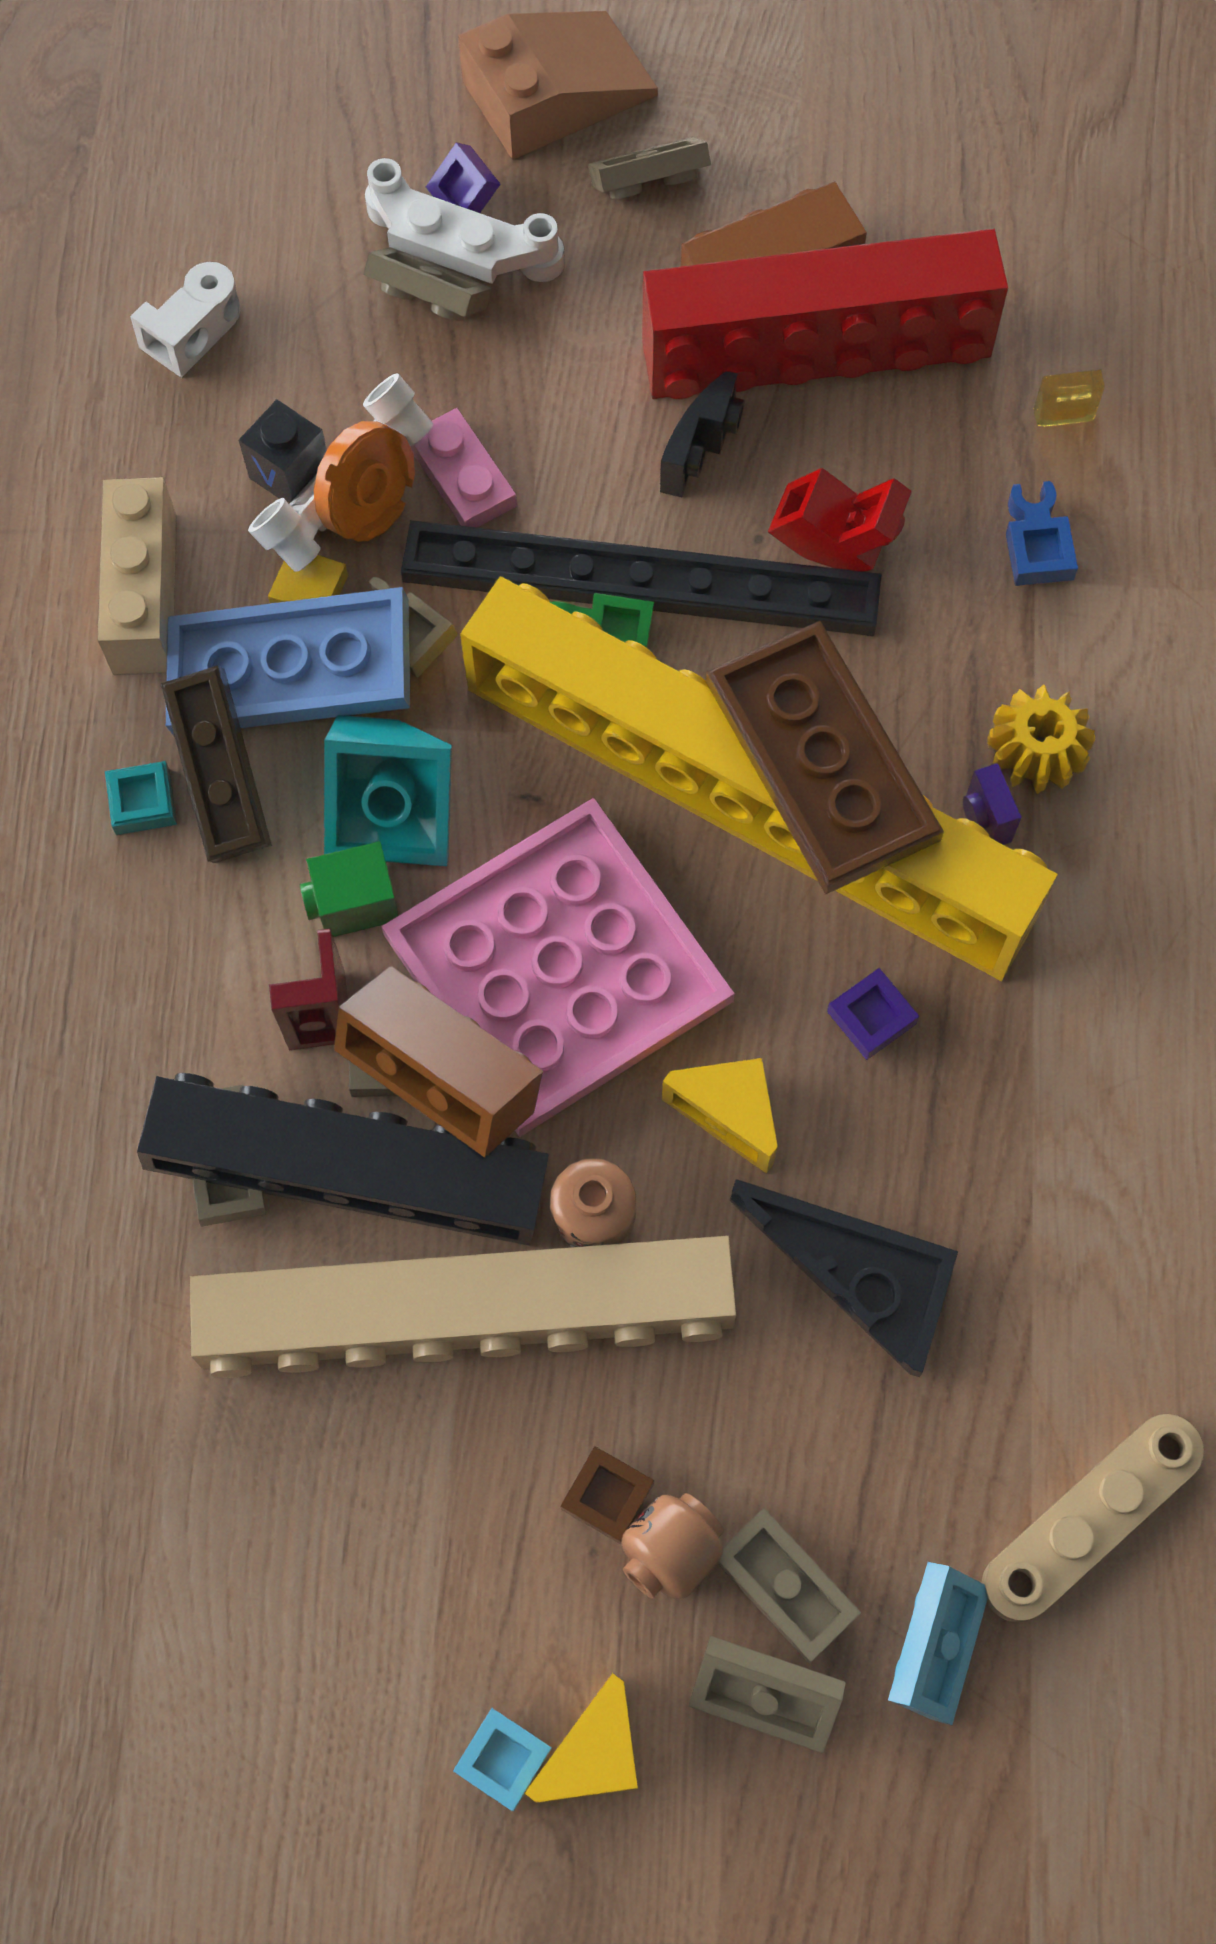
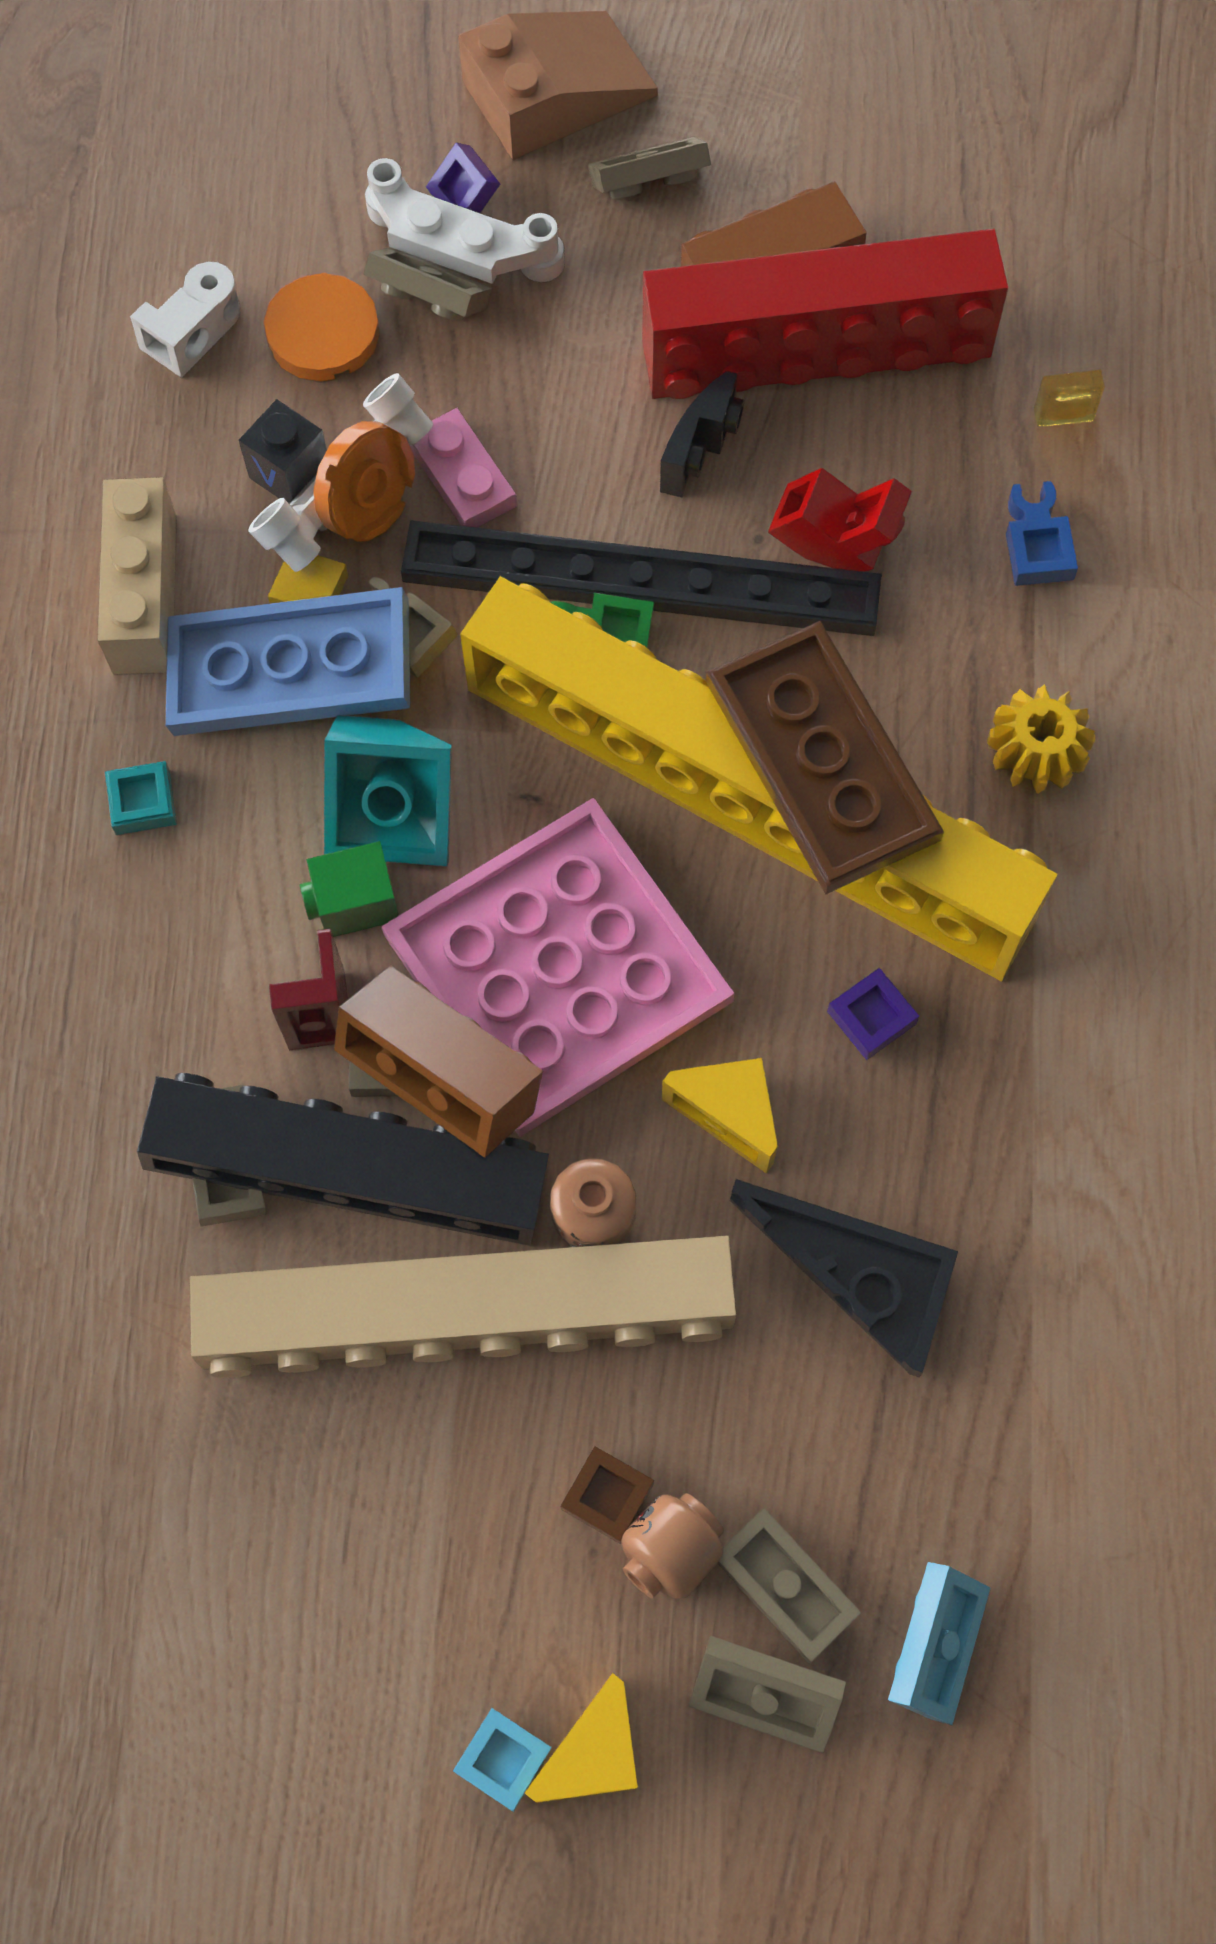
dark brown tile [160,665,272,863] -> none
dark purple plate [963,763,1022,845] -> none
tan plate [982,1414,1204,1622] -> none
none -> orange tile [264,273,380,382]

